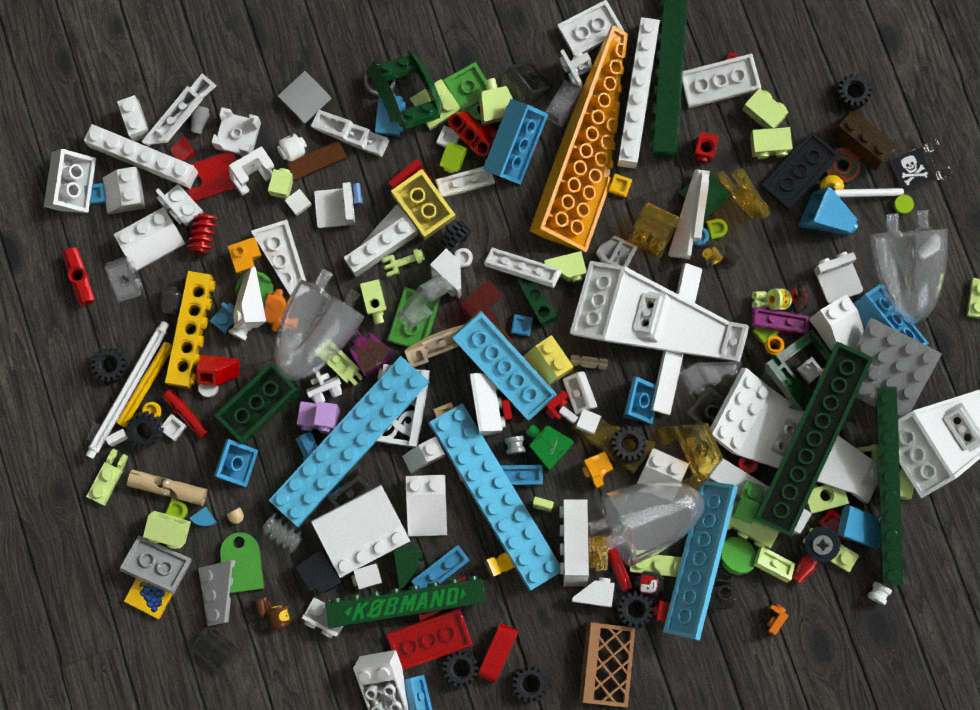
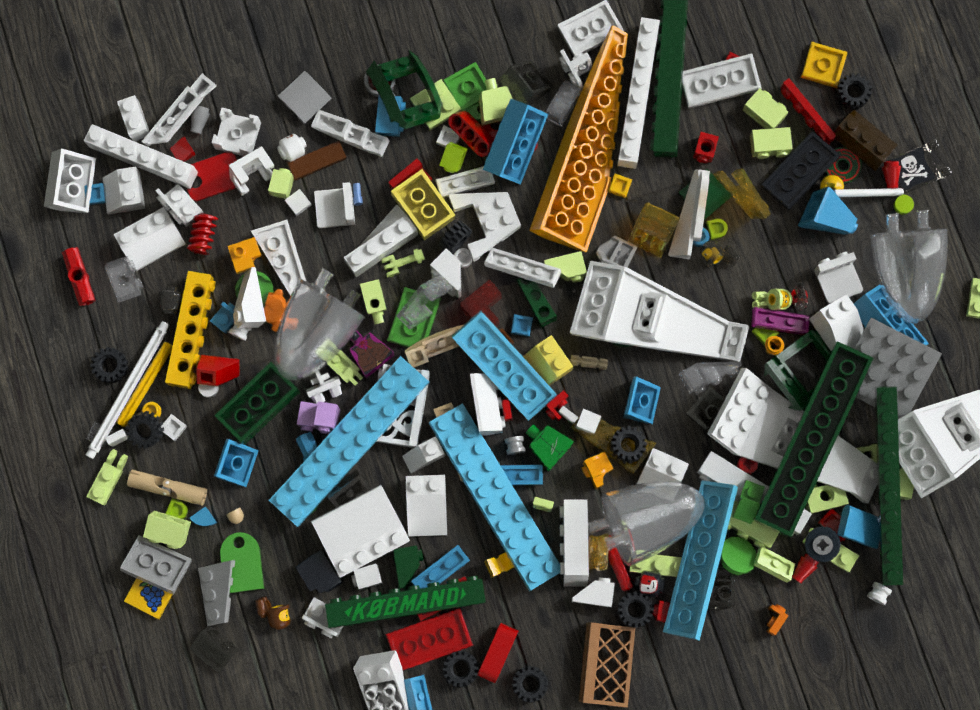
red pin [162,389,210,440] -> none
clear piece [262,513,305,554] -> none
white slope [563,372,597,415] -> none
white tile [650,263,702,415] -> none
clear yellow wing [657,423,723,498] -> none
white tile [796,357,823,384] -> none
none -> white wing [449,192,521,262]
none -> red plate [780,78,836,144]
none -> yellow tile [801,42,847,88]
none -> red cone [882,161,901,189]

